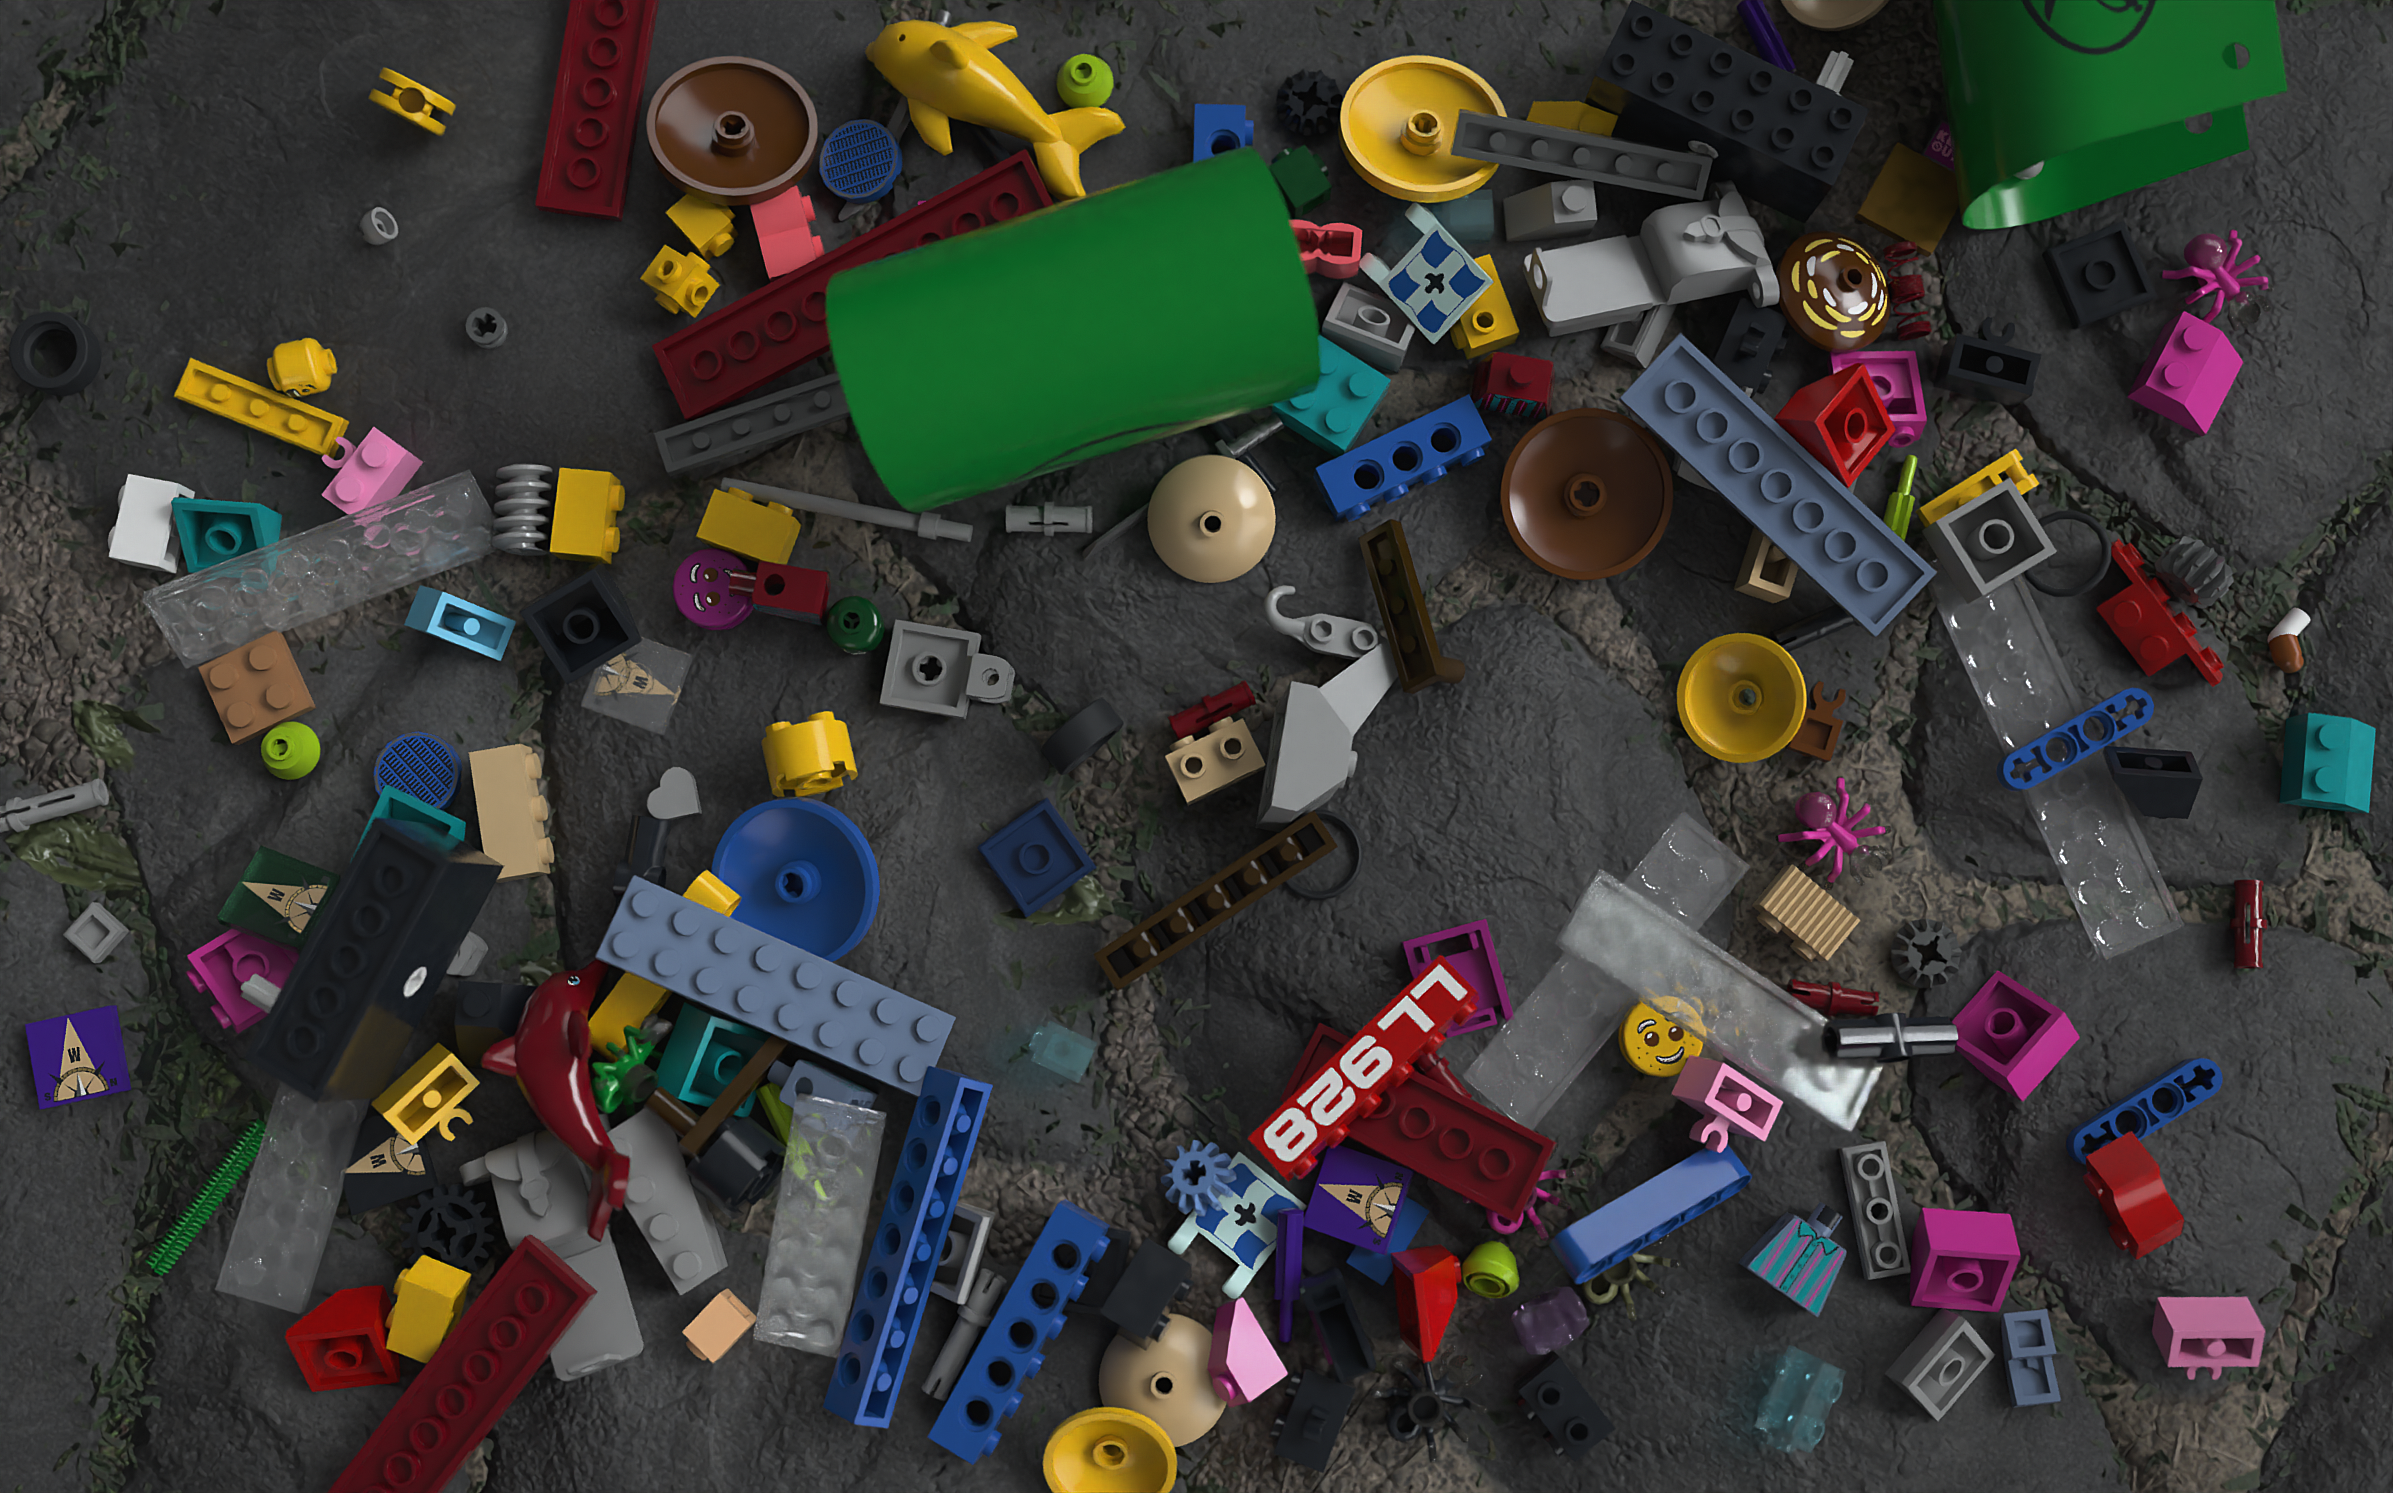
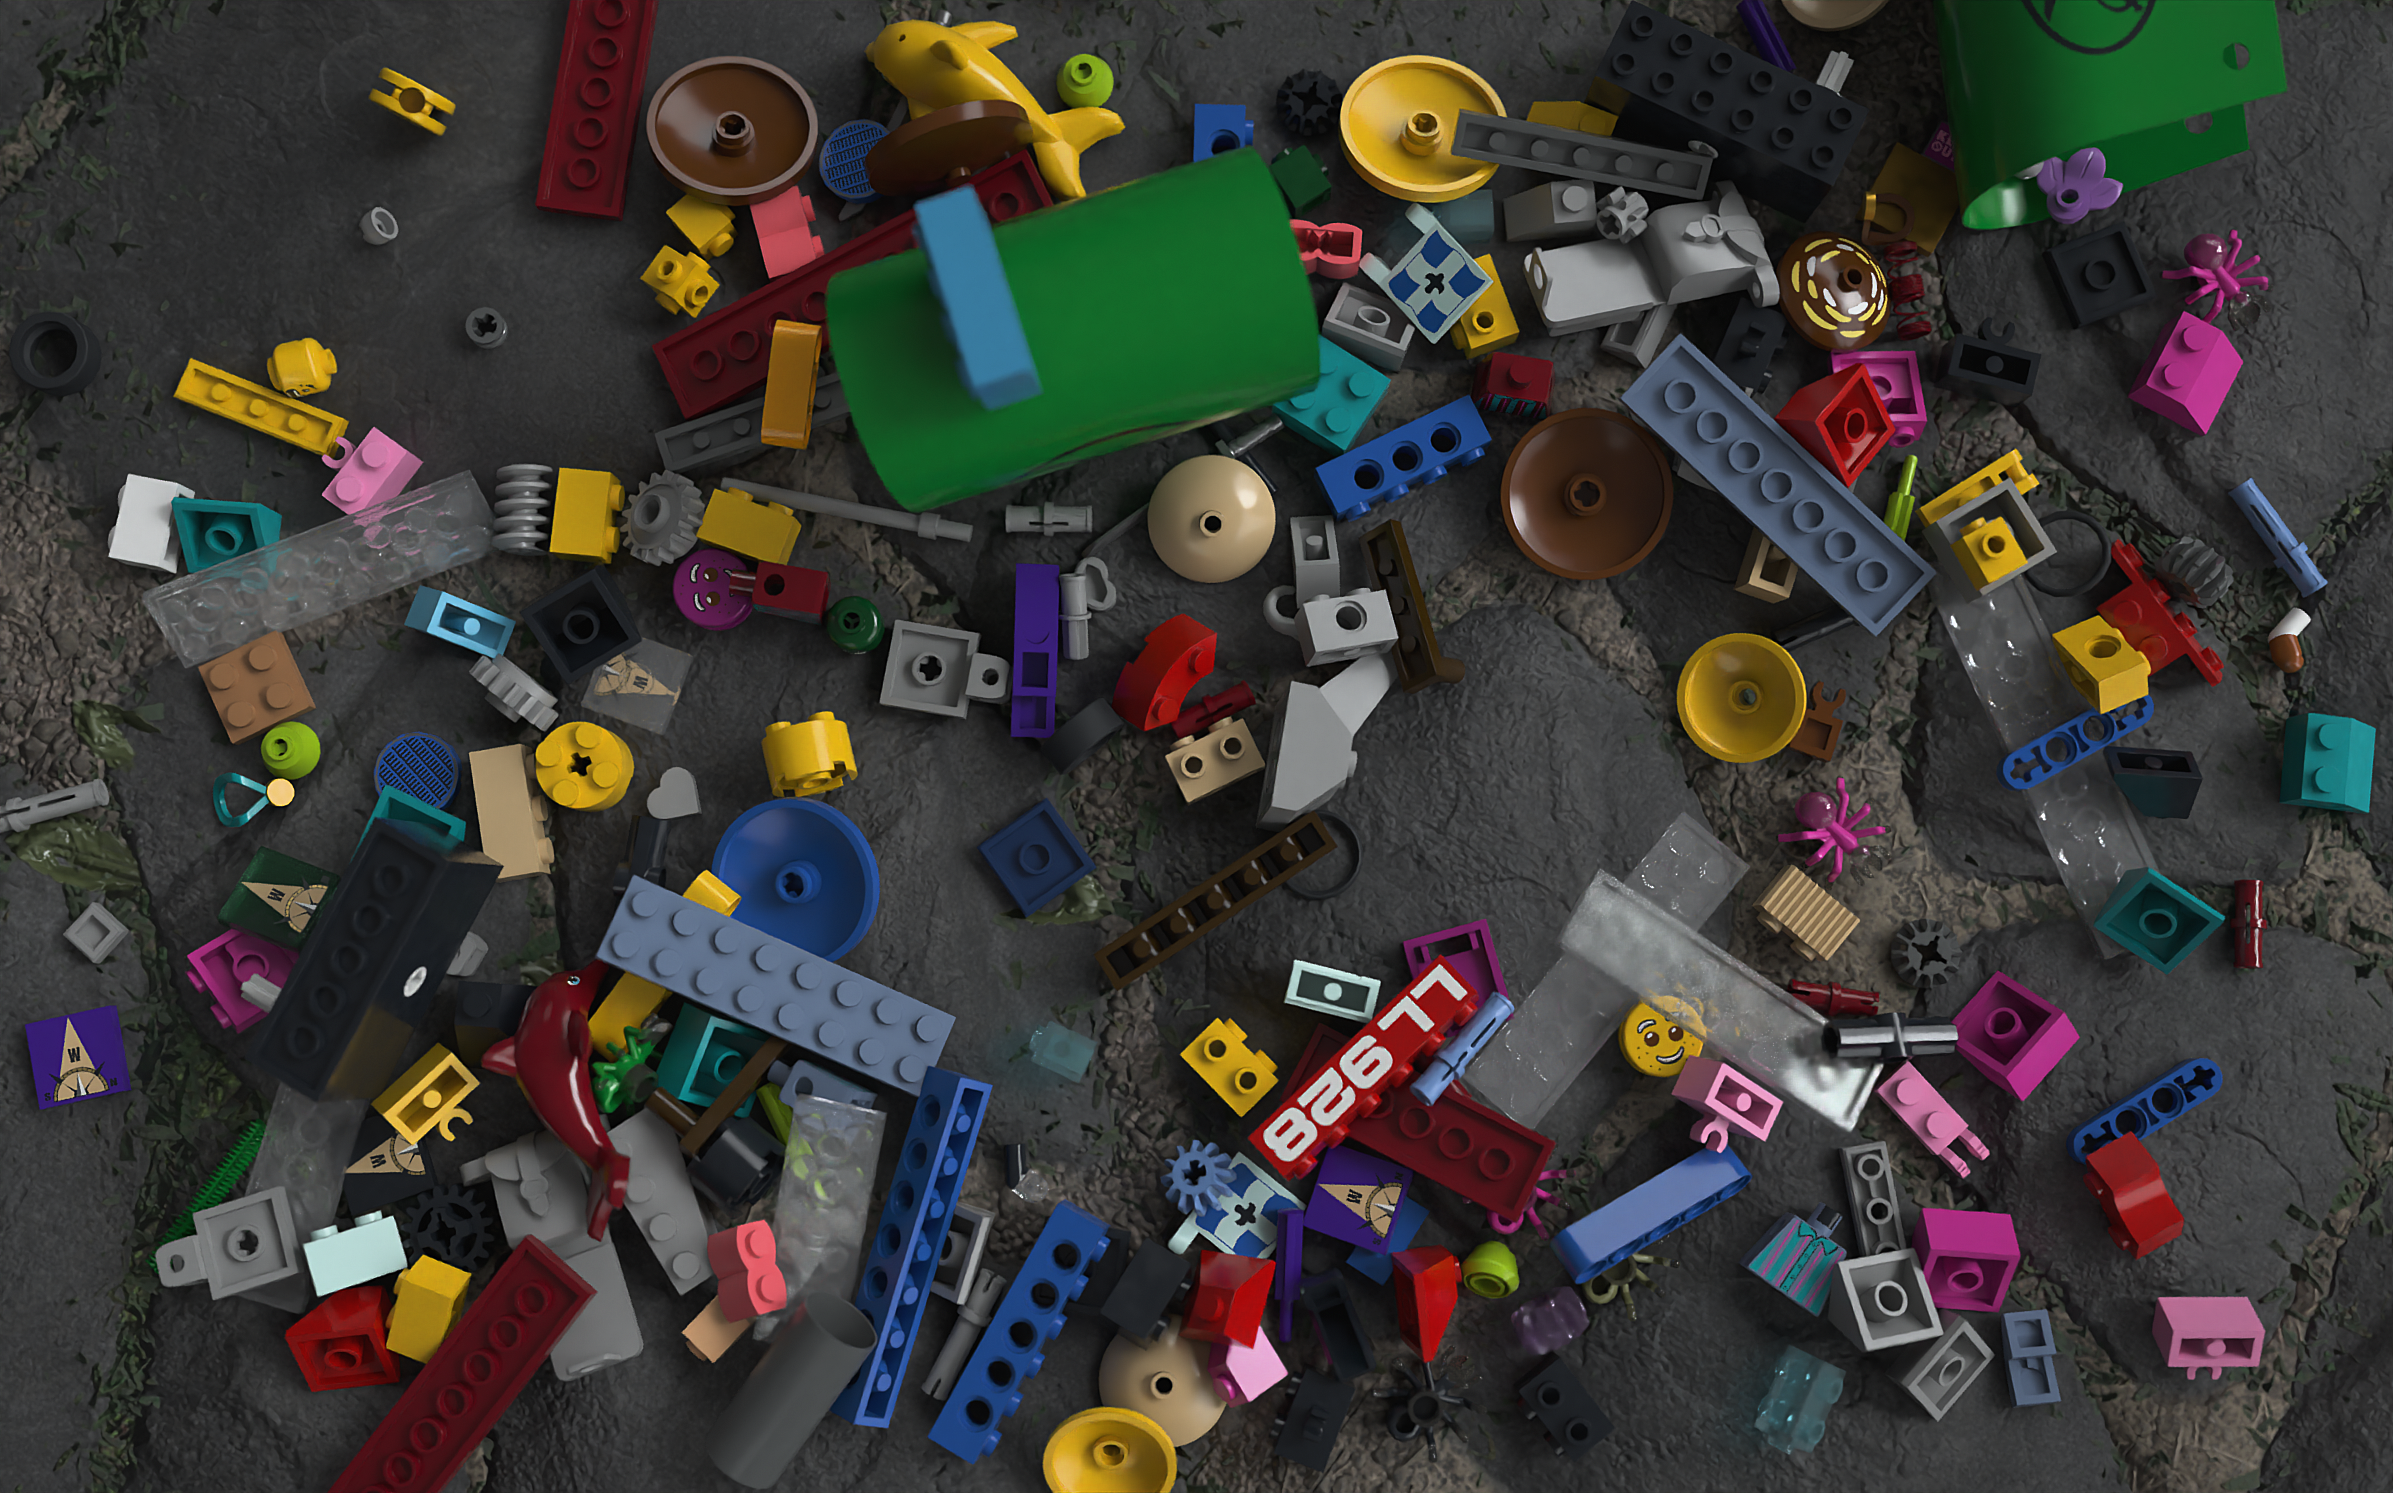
none -> light grey plate [155,1187,305,1300]
none -> teal piece [213,772,294,827]
none -> light aqua brick [302,1210,408,1296]
none -> light grey gear [469,653,559,732]
none -> yellow brick [535,722,634,812]
none -> light grey gear [620,470,705,566]
none -> dark grey piece [705,1291,877,1489]
none -> coral brick [707,1220,787,1323]
none -> light orange beam [761,319,822,450]
none -> reddish brown dish [864,100,1033,197]
none -> dark azure brick [912,186,1042,411]
none -> arm [1004,1144,1049,1203]
none -> dark purple slope [1010,563,1059,738]
none -> light grey axle [1058,573,1091,660]
none -> light grey tile [1074,557,1117,613]
none -> red brick [1112,613,1217,731]
none -> red slope [1178,1250,1276,1350]
none -> yellow brick [1180,1017,1279,1118]
none -> light aqua brick [1283,960,1381,1024]
none -> light grey slope [1290,515,1340,608]
none -> light grey brick [1294,588,1398,667]
none -> medium blue pin [1410,992,1515,1106]
none -> light grey gear [1596,186,1649,244]
none -> light grey slope [1828,1248,1944,1352]
none -> reddish brown piece [1861,191,1915,245]
none -> bright pink hinge [1873,1061,1990,1179]
none -> yellow brick [1950,517,2029,591]
none -> medium lavender plate [2036,148,2123,224]
none -> yellow brick [2052,615,2151,714]
none -> teal slope [2093,867,2225,975]
none -> medium blue pin [2228,478,2328,598]

